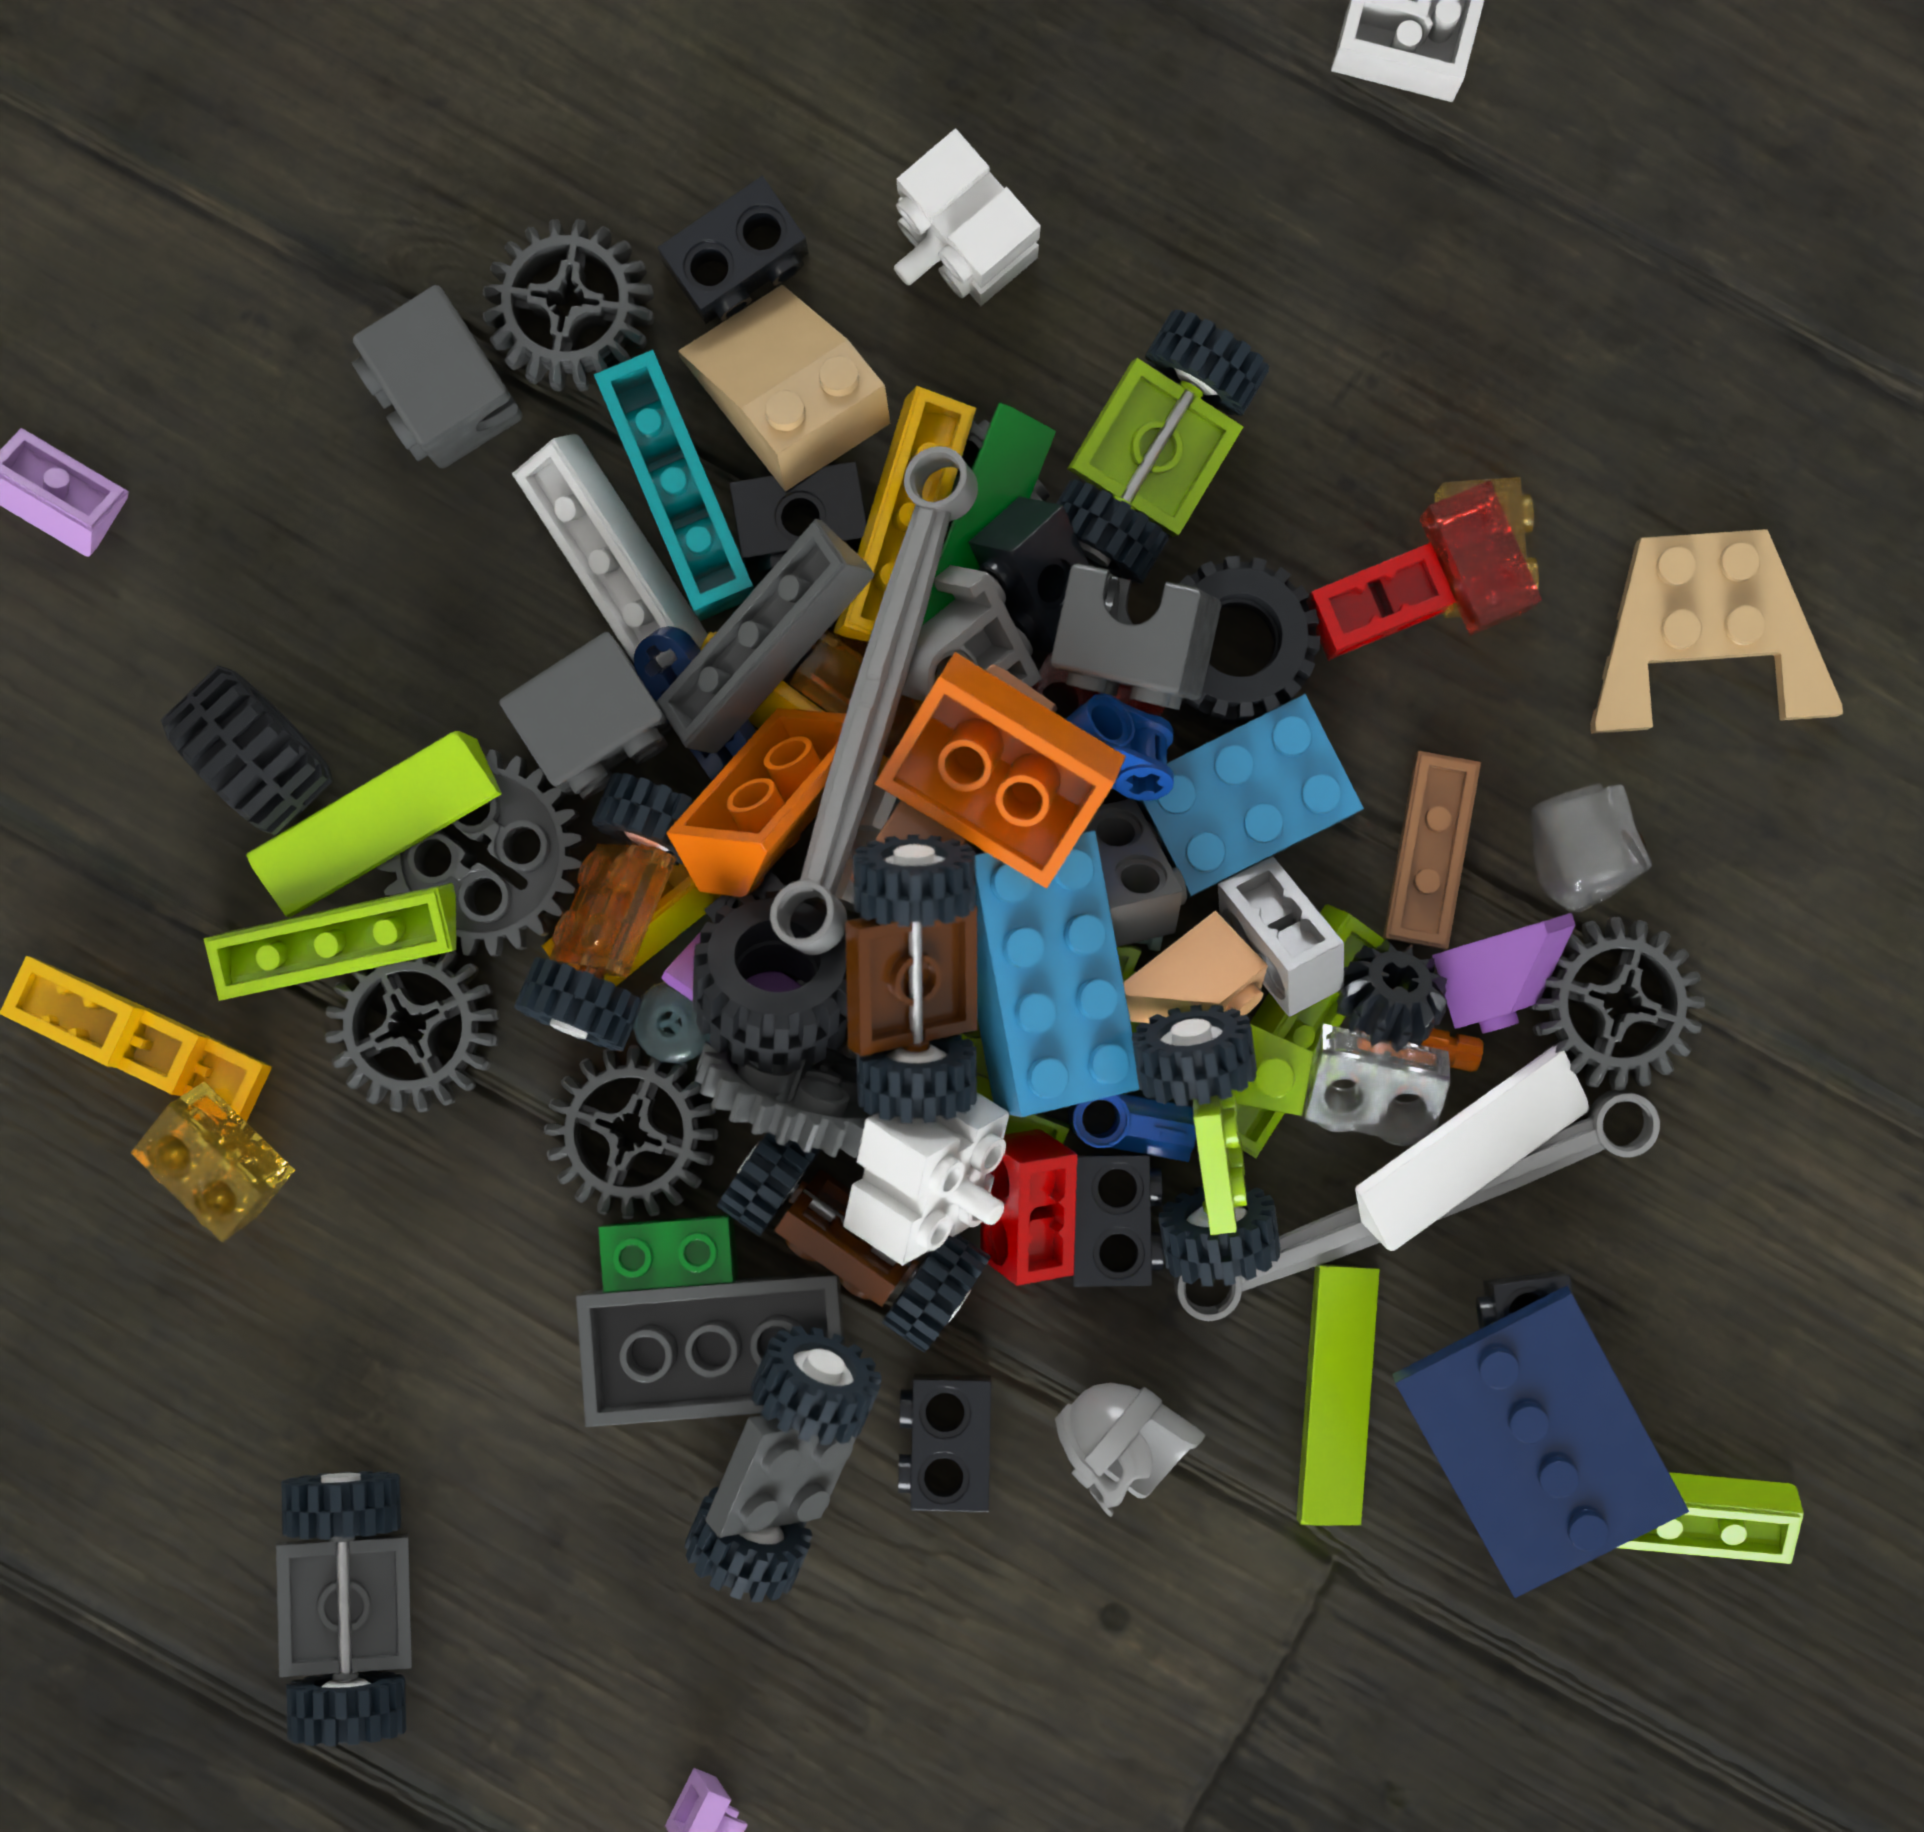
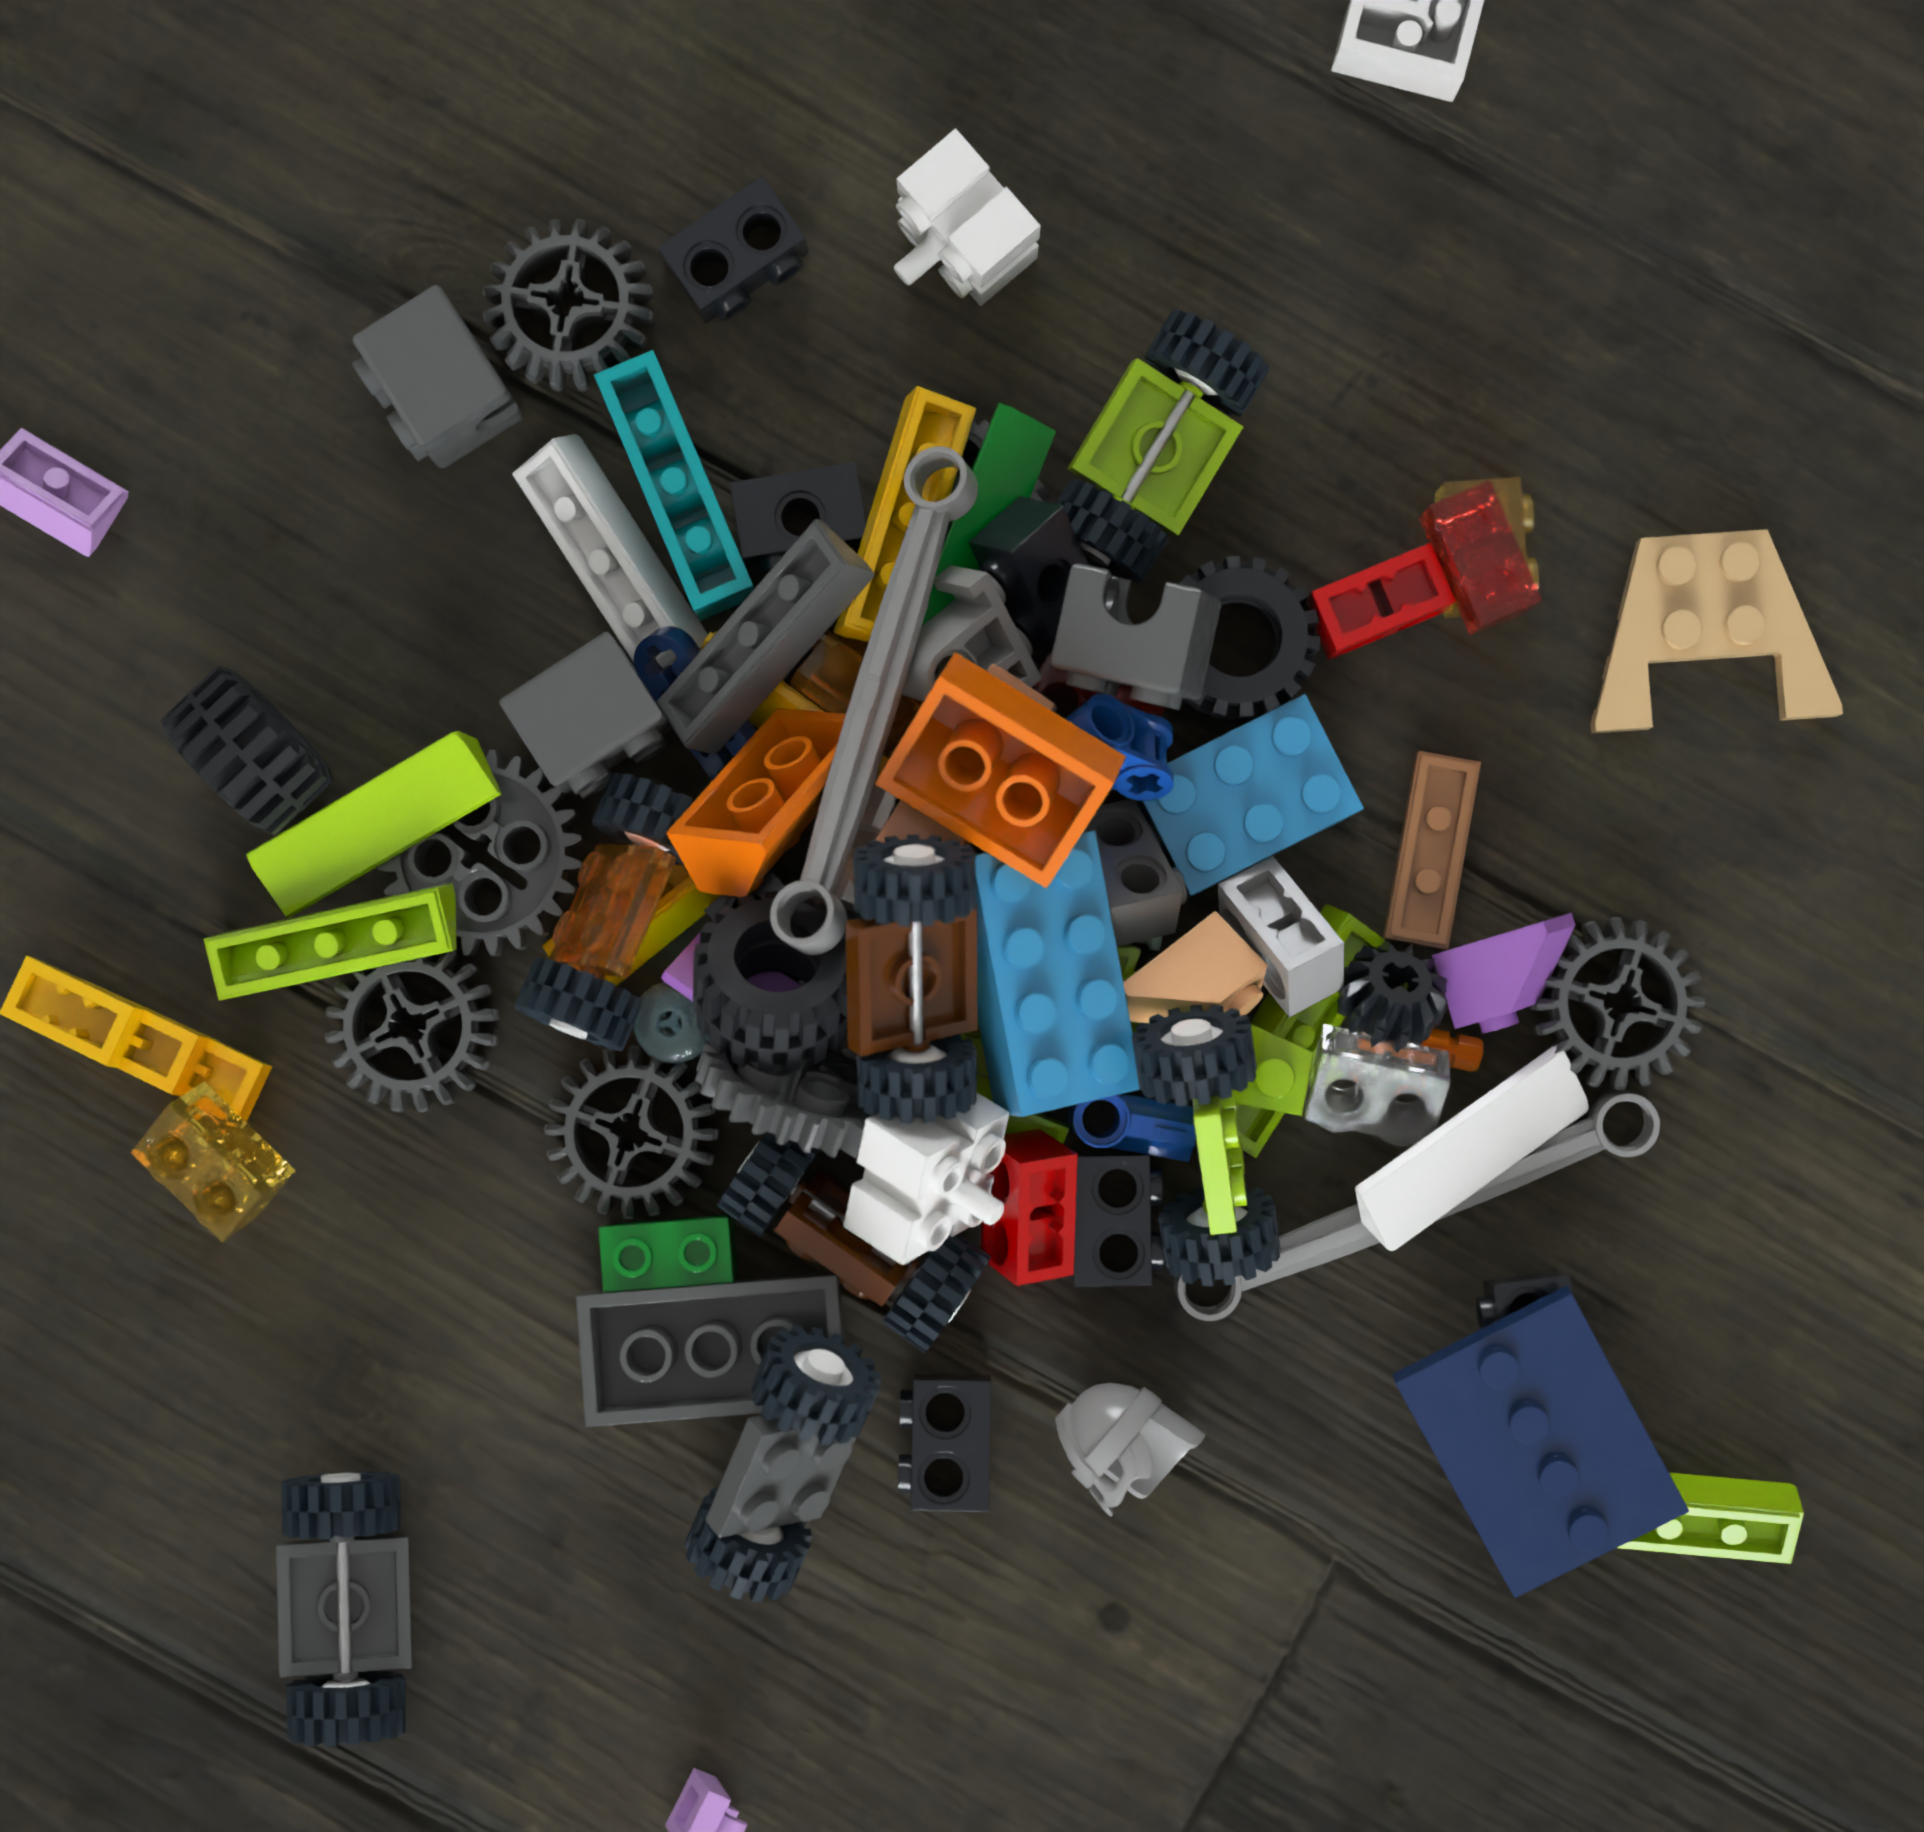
tan slope [678,285,891,492] -> none
lime slope [1296,1264,1380,1526] -> none
clear piece [1531,783,1652,912] -> none

